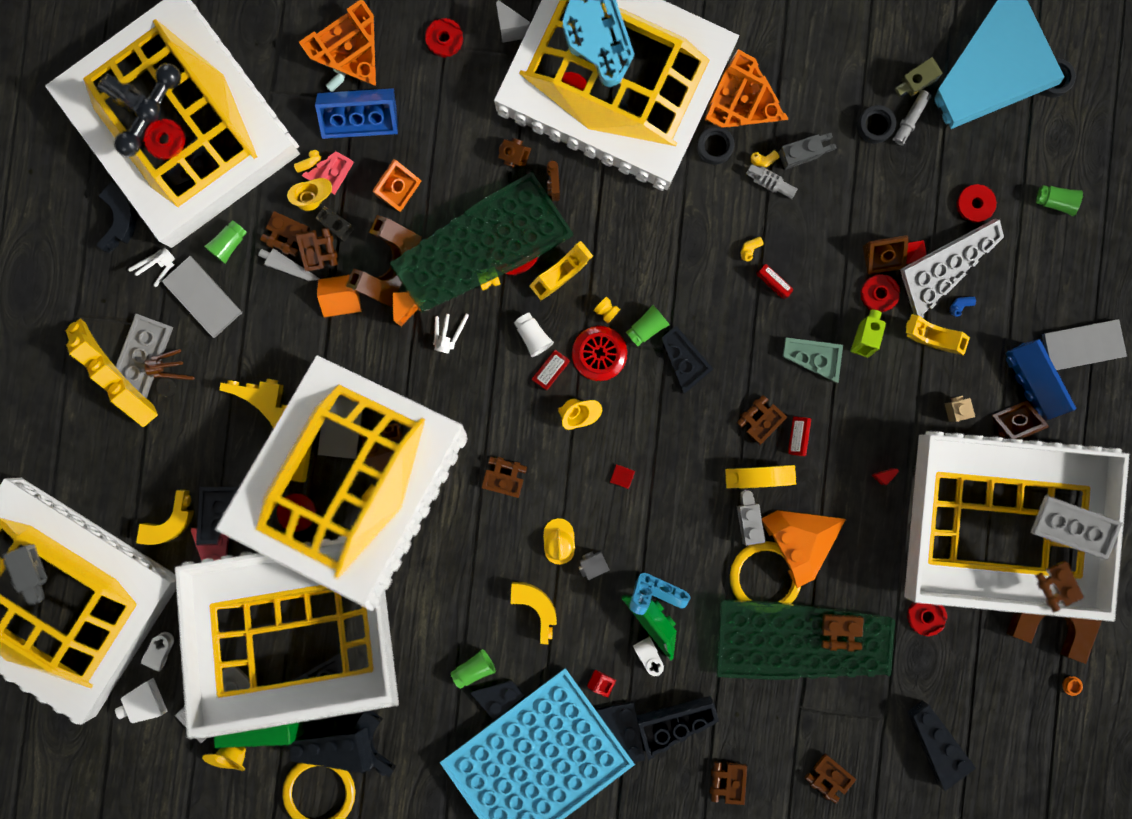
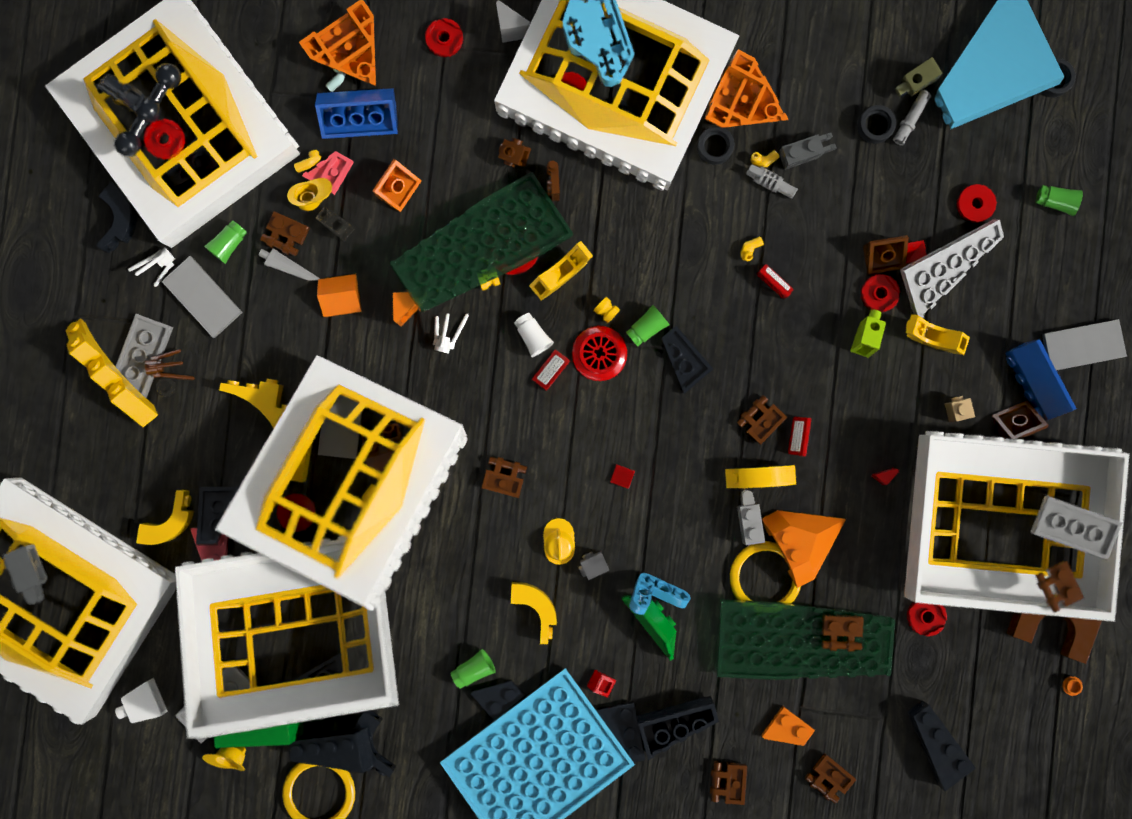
white piece [141,632,174,672] -> none
reddish brown plate [296,227,338,272] -> none
reddish brown arch [346,215,422,307] -> none
yellow piece [558,399,602,430] -> none
white piece [633,637,664,676] -> none
sand green wing [782,338,843,383] -> none
blue arm [950,296,976,317] -> none
none -> orange wing [761,706,815,746]

